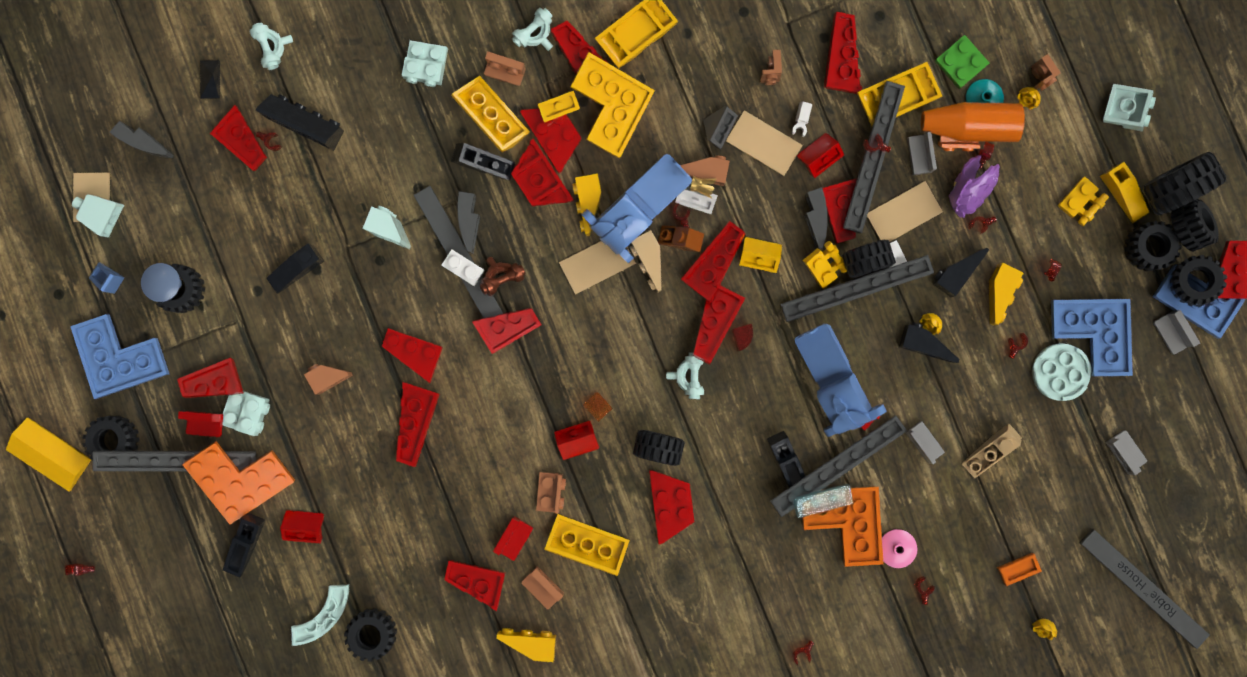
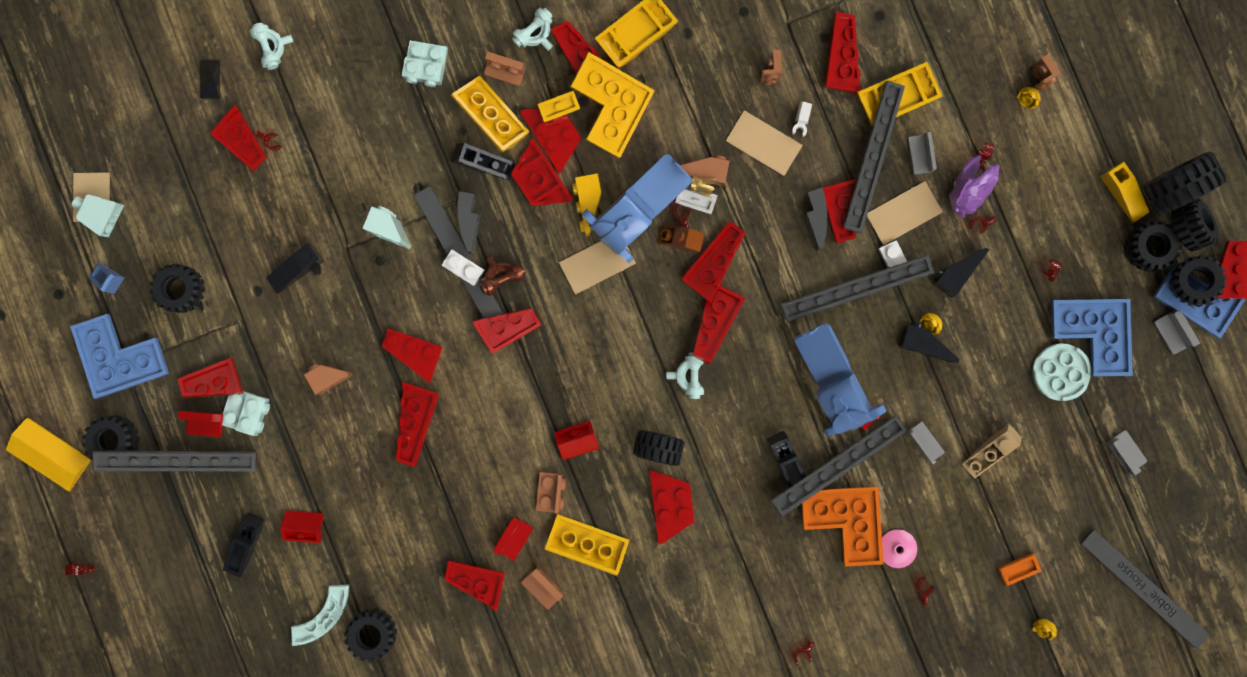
dark grey slope [110,121,174,158] -> none
sand blue dish [141,263,182,302] -> none
orange plate [182,441,295,524] -> none
black slope [256,94,344,151] -> none
yellow slope [497,628,556,662] -> none
clear orange panel [583,392,613,422] -> none
tan slope [629,230,661,293] -> none
dark grey slope [703,106,738,149] -> none
clear red brick [732,324,753,352] -> none
yellow panel [739,237,782,273] -> none
clear light blue tile [793,484,854,518] -> none
red panel [797,133,844,178] -> none
yellow plate [803,241,847,289] -> none
black tyre [842,239,896,278] -> none
clear red piece [863,134,891,153] -> none
orange piece [920,102,1025,152] -> none
bright green plate [935,35,989,89] -> none
teal dish [966,79,1004,103] -> none
yellow slope [989,263,1023,326] -> none
clear red piece [1008,333,1028,359] -> none
yellow plate [1057,176,1109,226] -> none
light aqua plate [1103,84,1156,131] -> none

